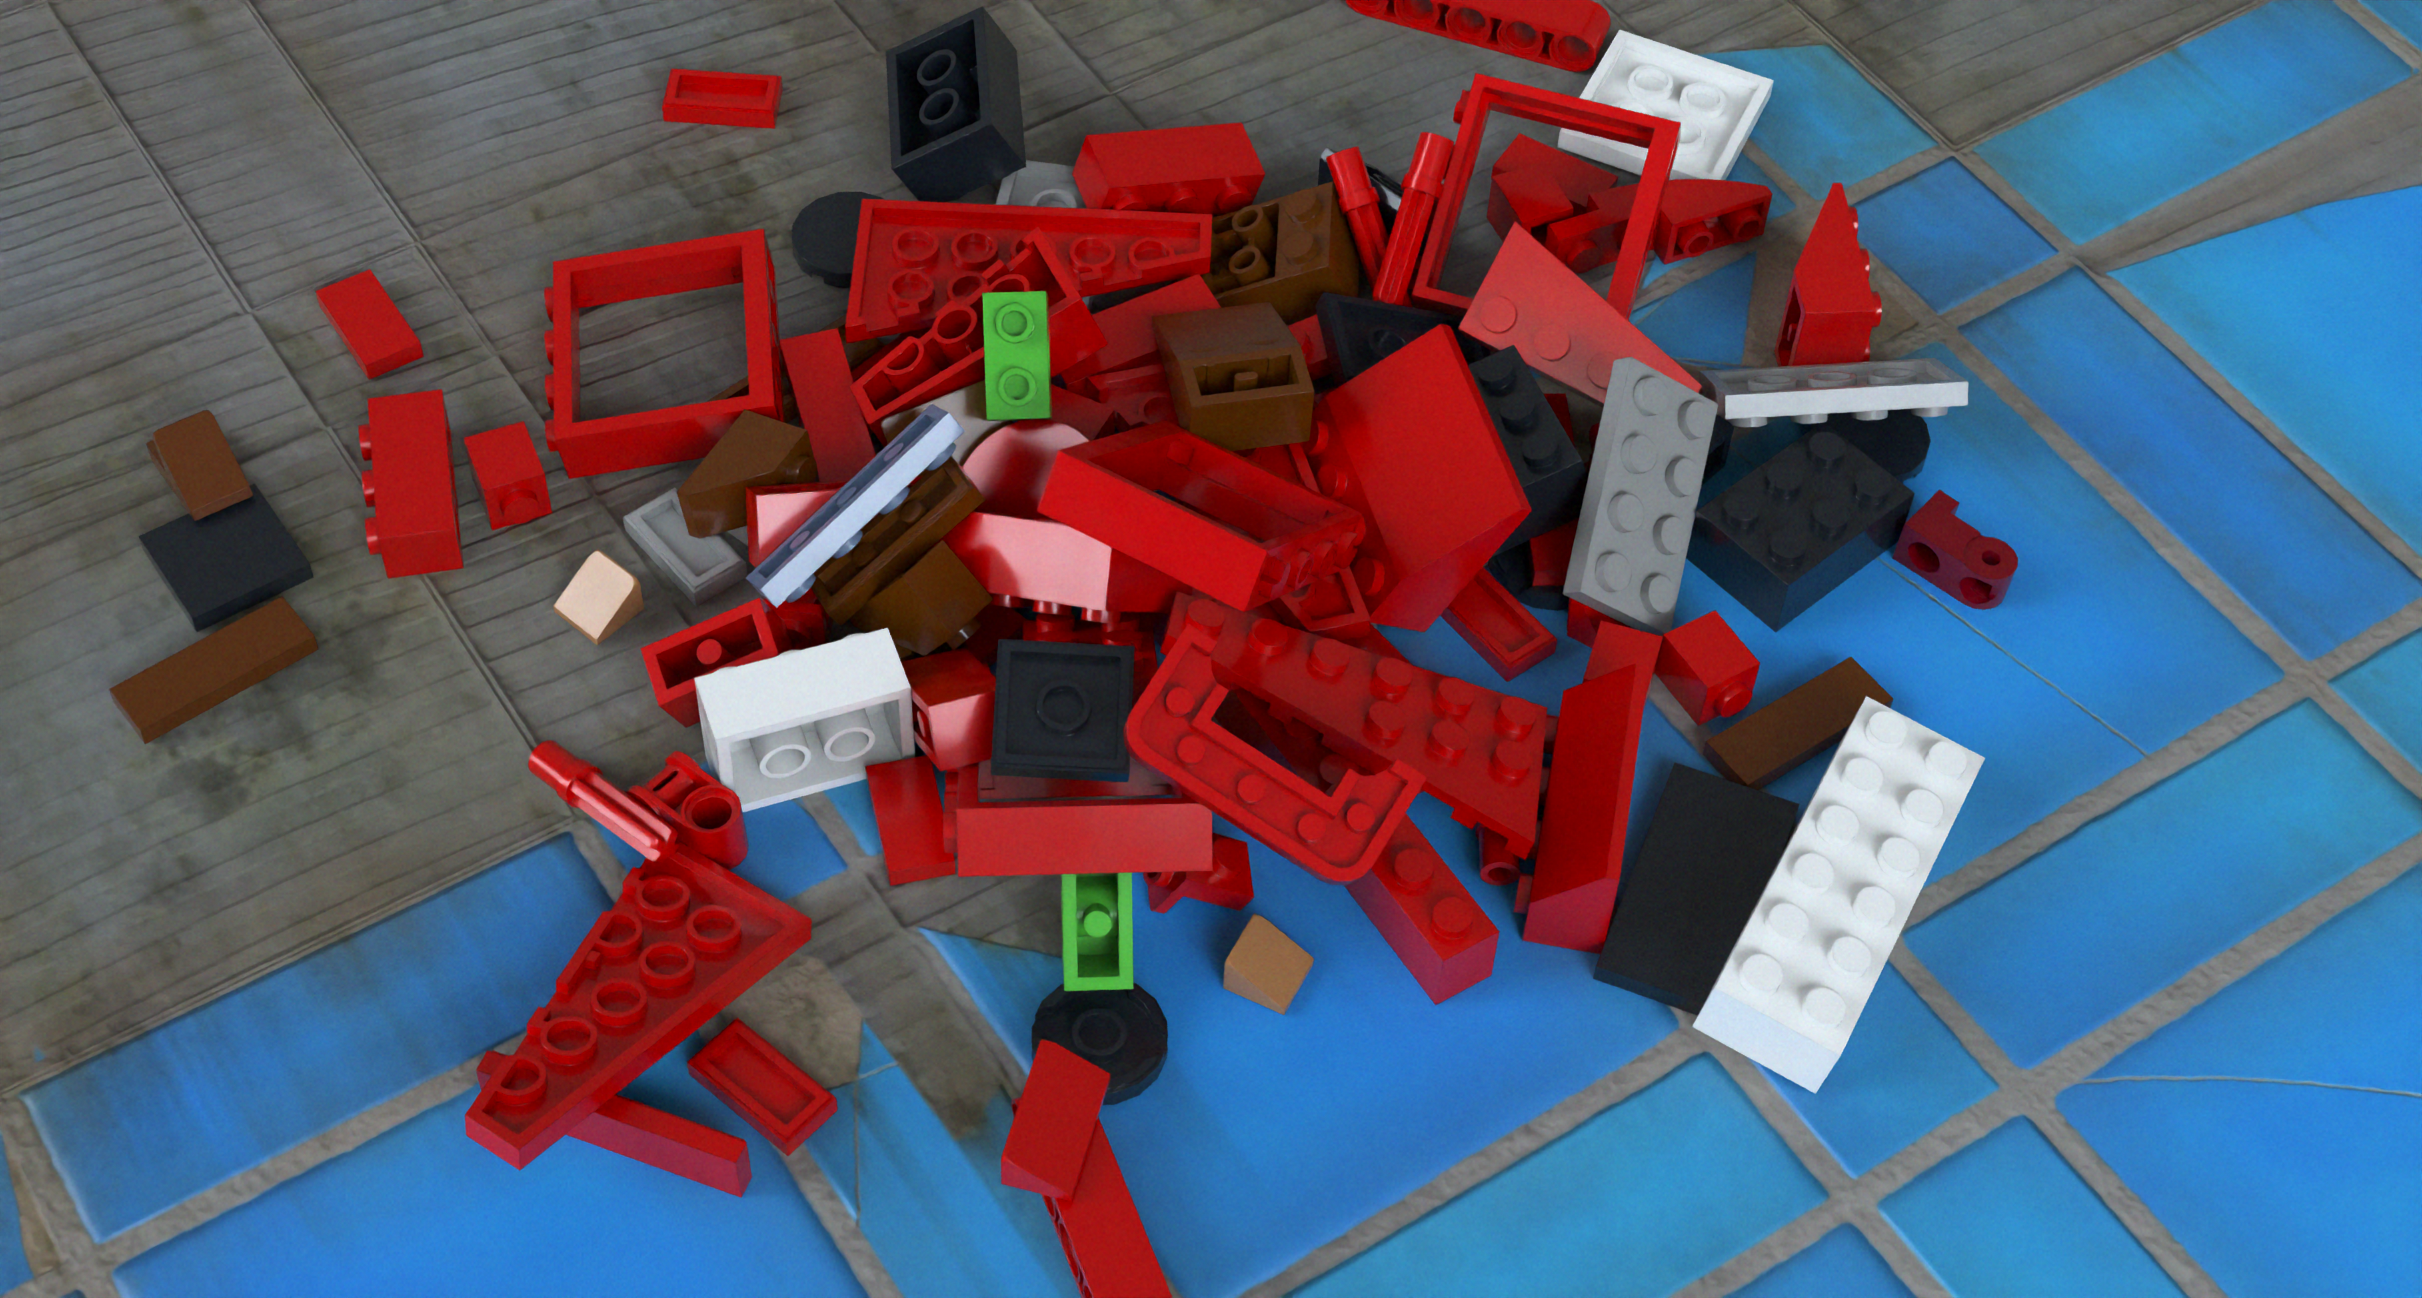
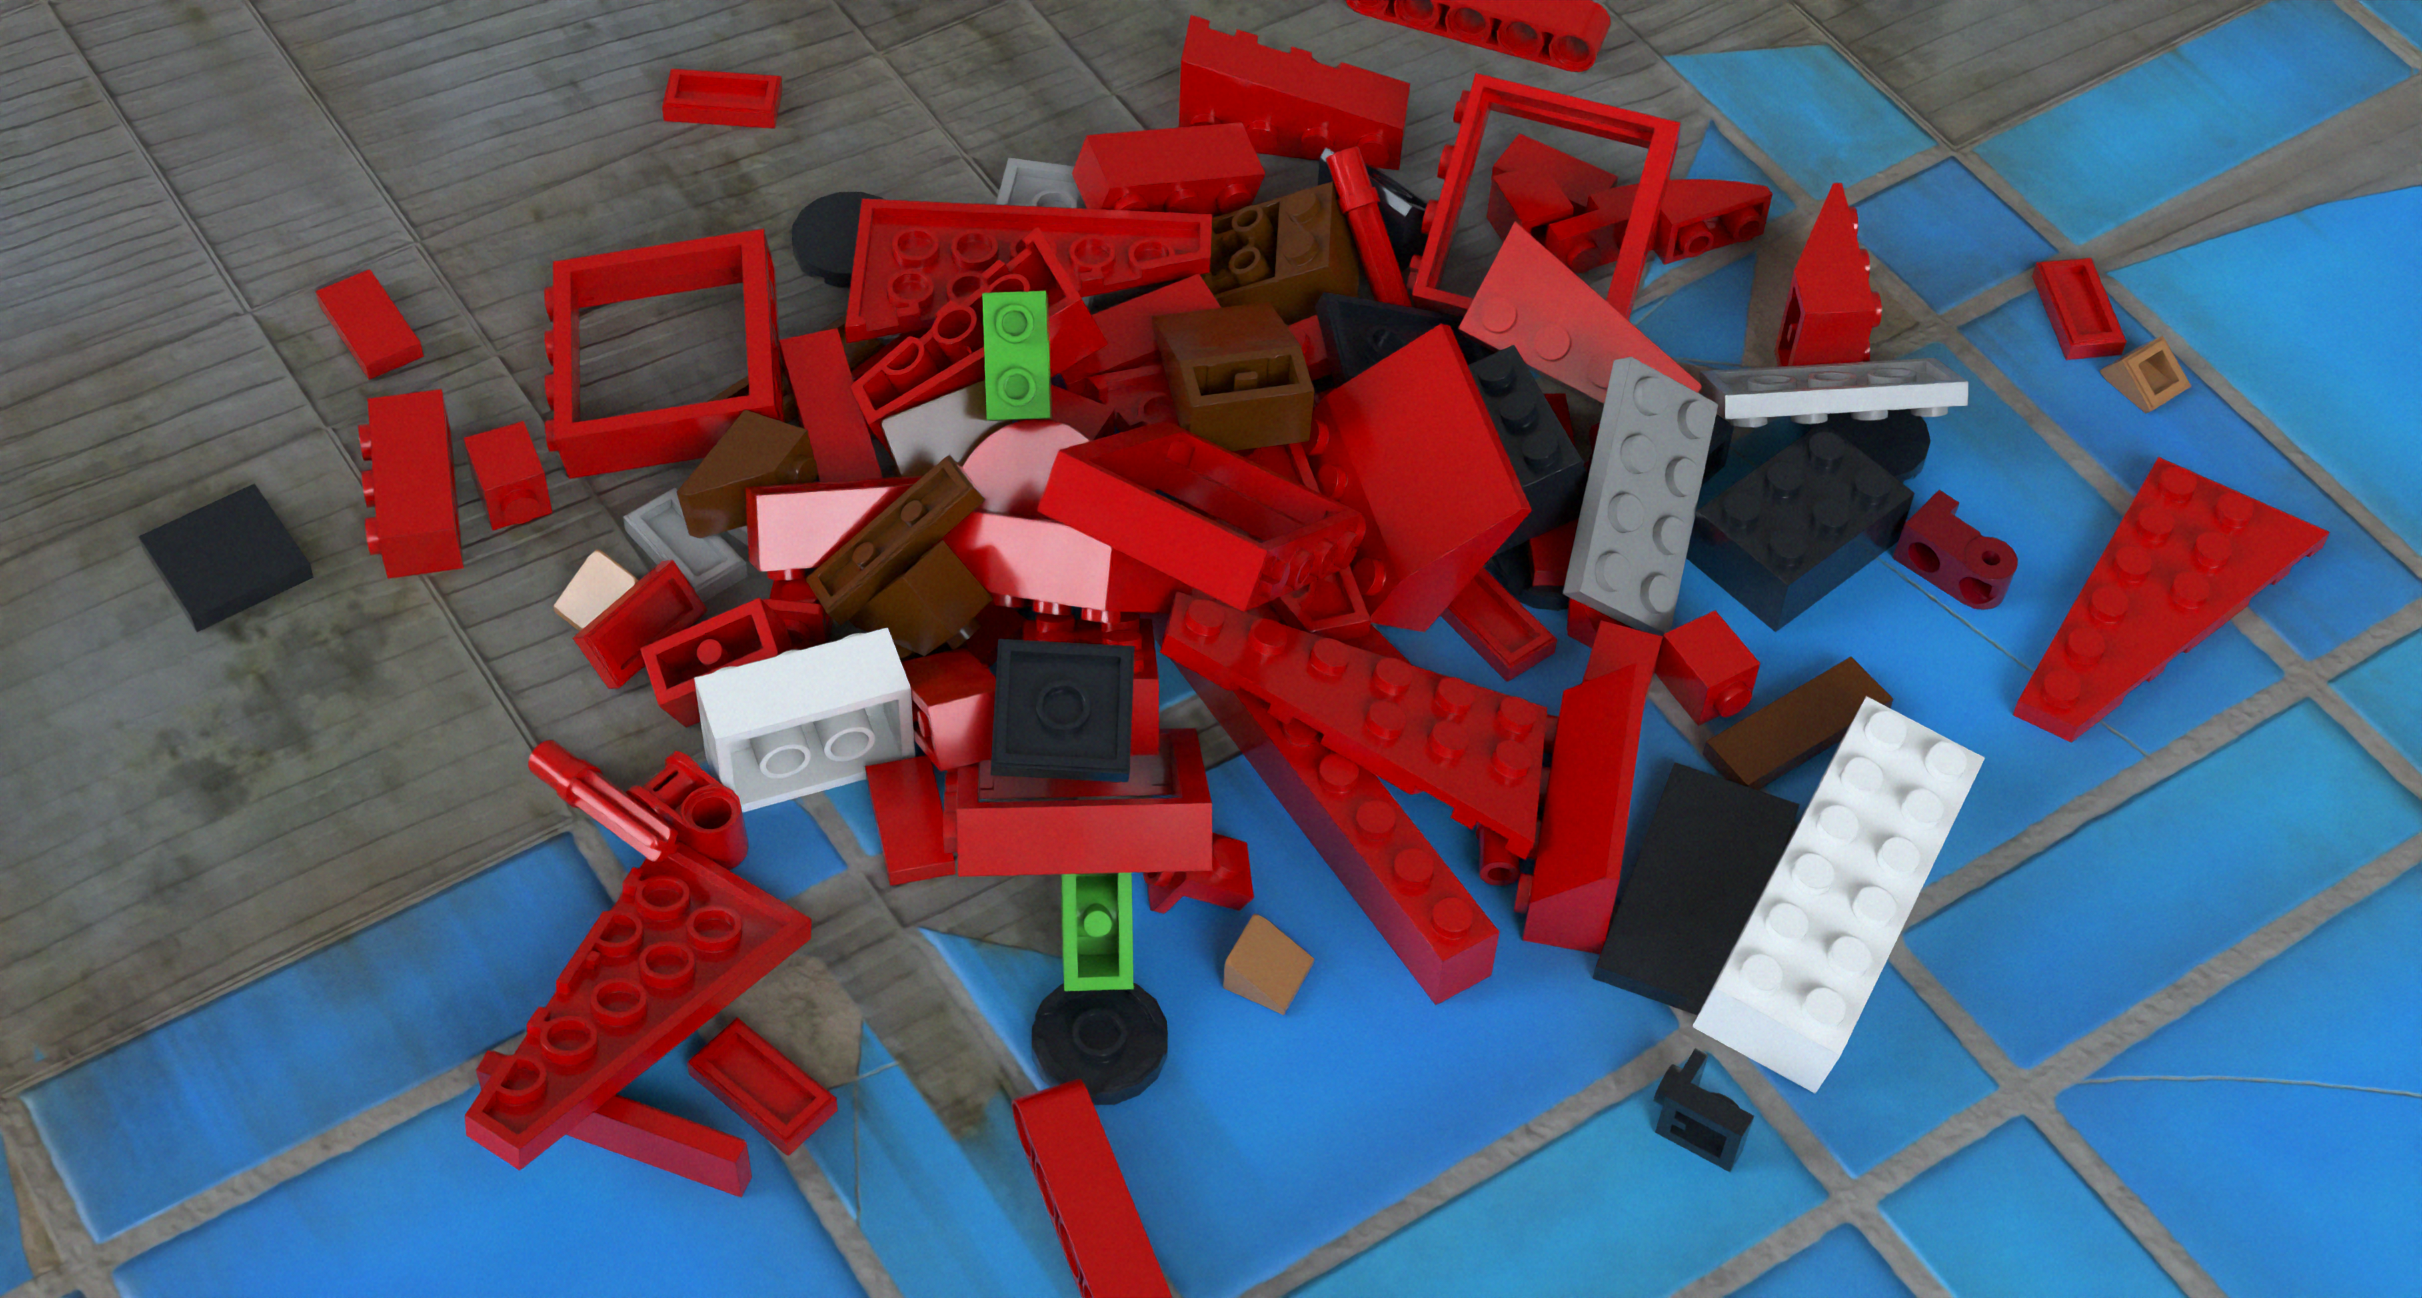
reddish brown tile [109,596,319,744] -> none
reddish brown slope [145,410,253,521] -> none
plate [746,404,965,608] -> none
black brick [886,6,1026,202] -> none
red slope [1001,1039,1111,1201] -> none
red windscreen [1123,623,1427,885] -> none
red axle [1372,132,1454,306] -> none
white plate [1557,30,1774,180] -> none
none -> red tile [573,560,708,689]
none -> red wedge [1179,14,1411,170]
none -> black bracket [1653,1048,1754,1172]
none -> red wing [2013,457,2330,743]
none -> red tile [2032,258,2127,360]
none -> medium nougat slope [2099,335,2191,414]

